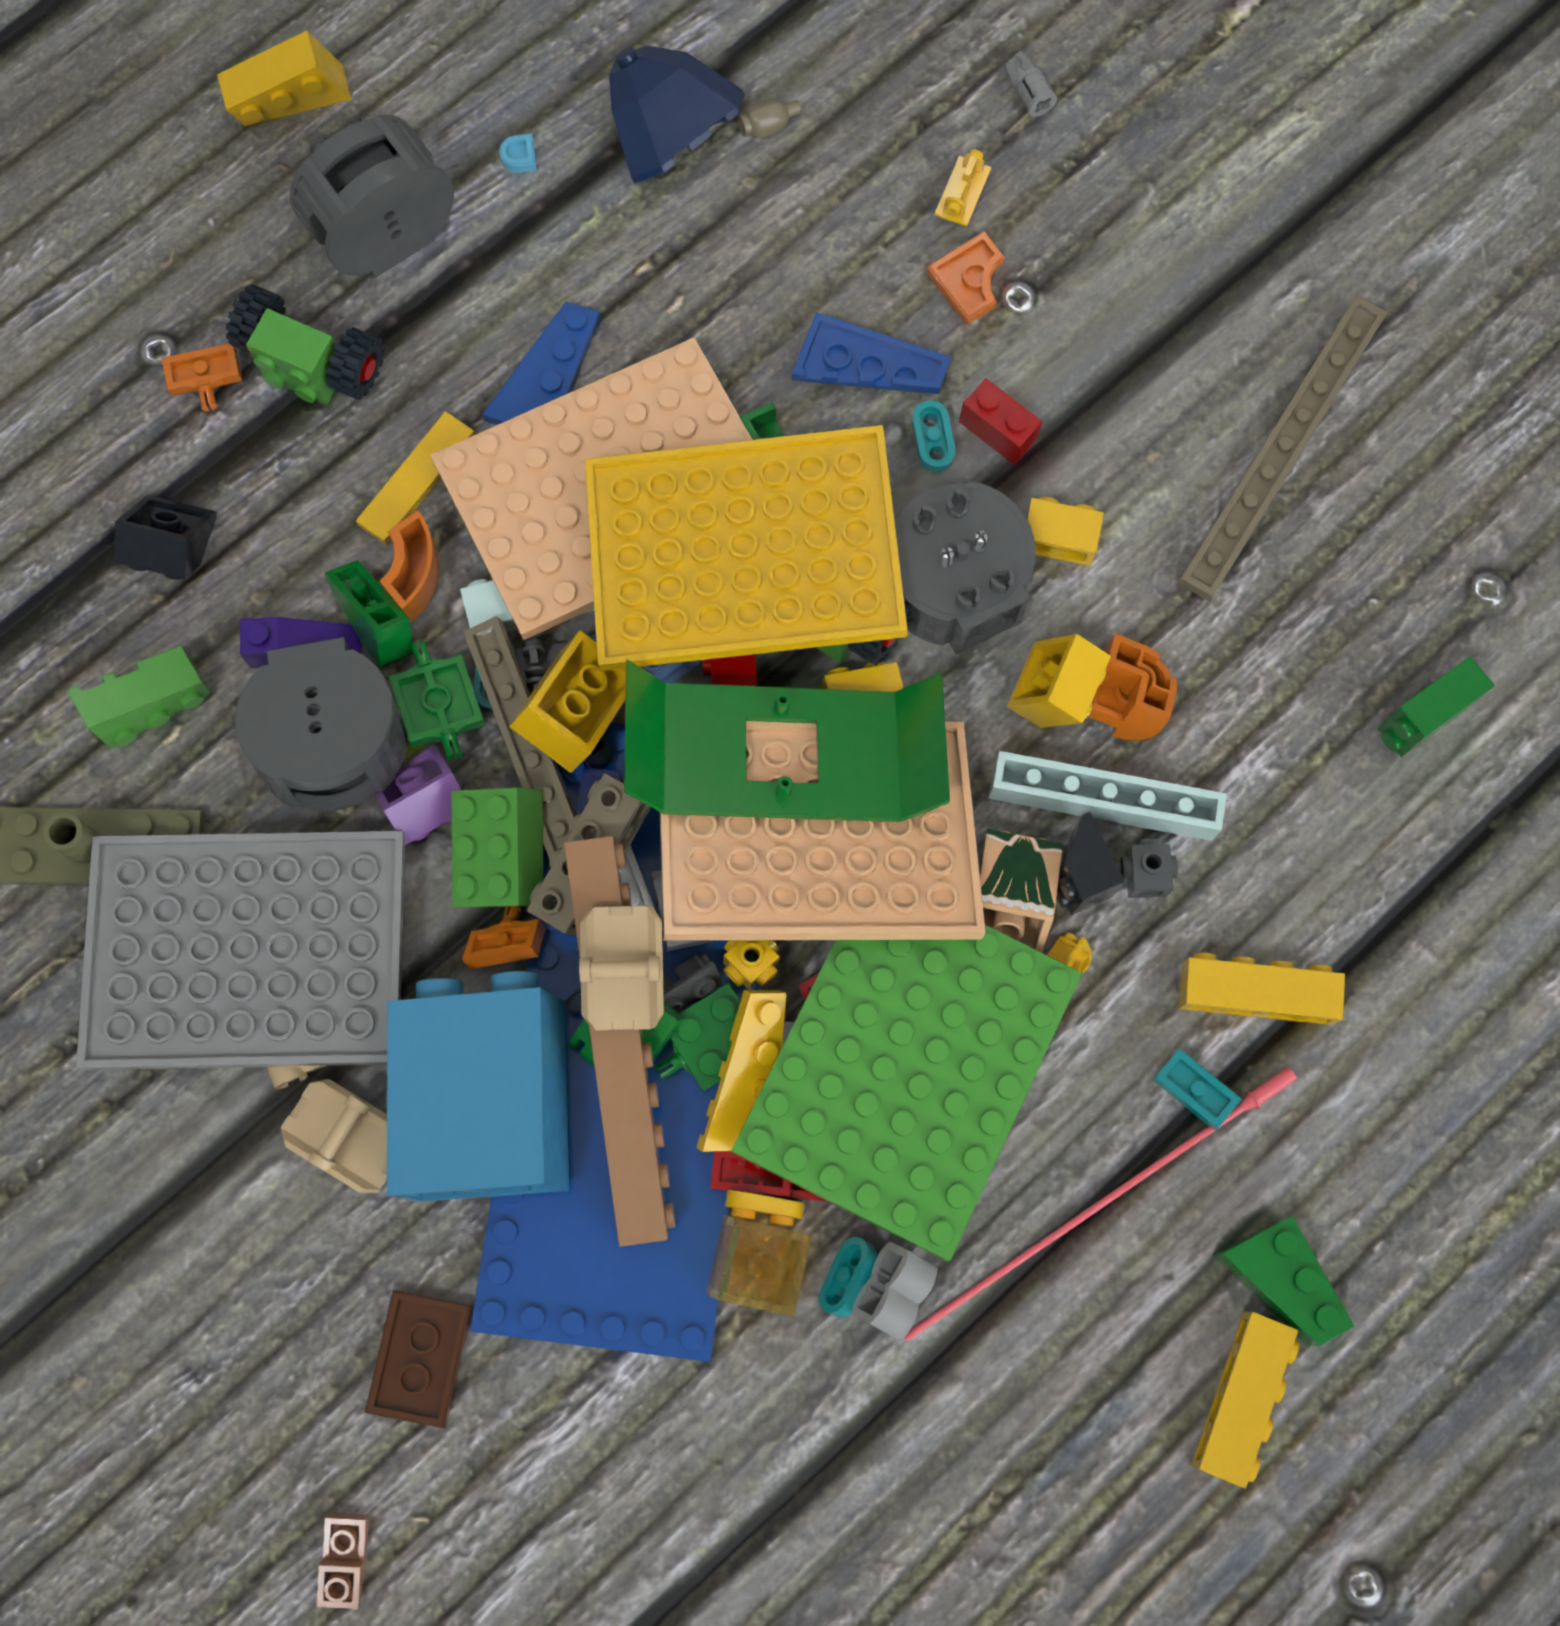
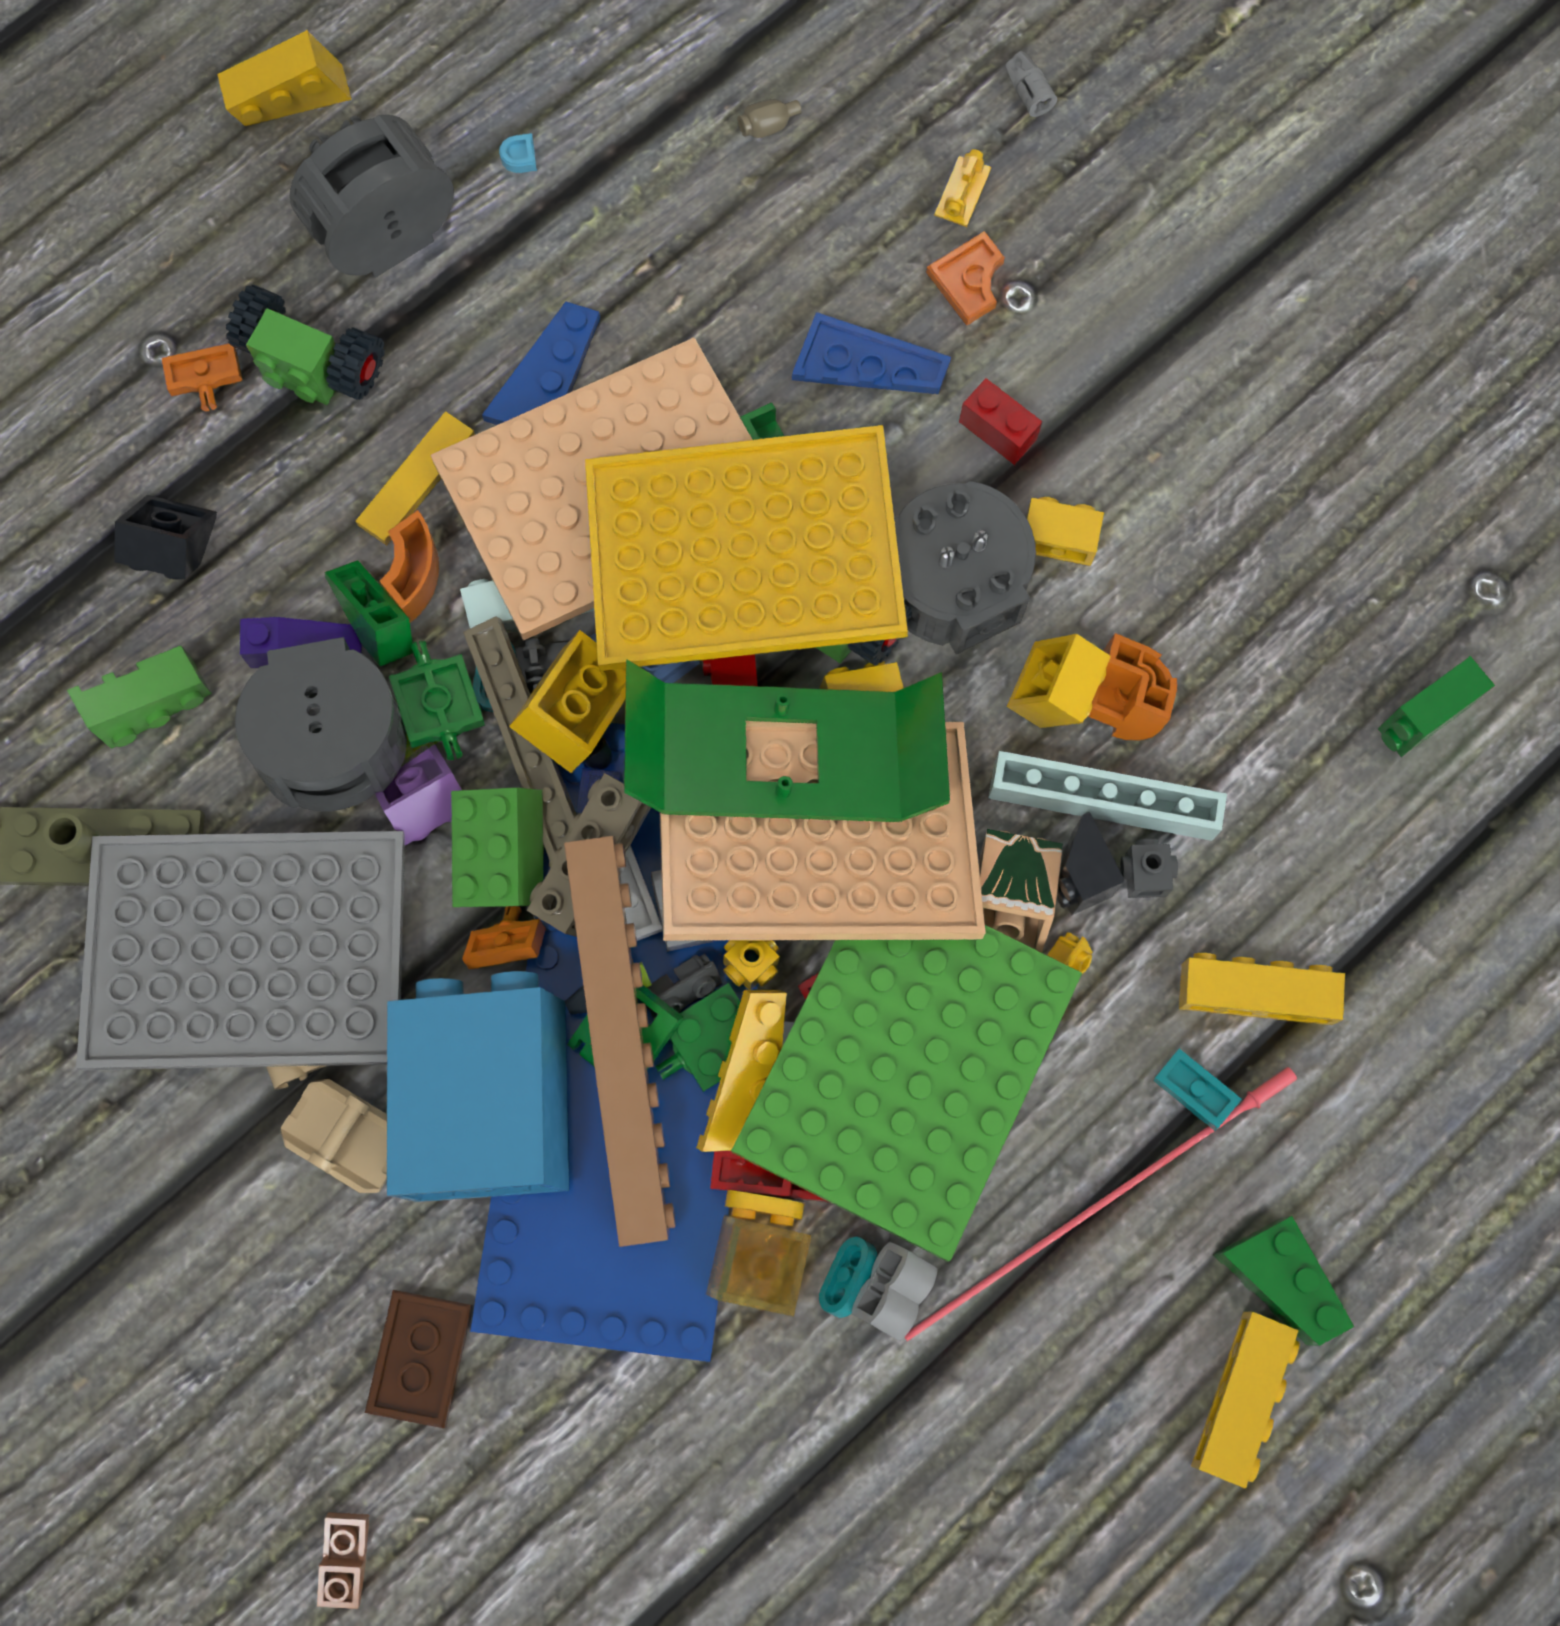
tan shield [579,906,664,1030] -> none
dark blue brick [609,45,745,184] -> none
teal plate [912,400,955,473] -> none
dark tan plate [1178,295,1388,602] -> none

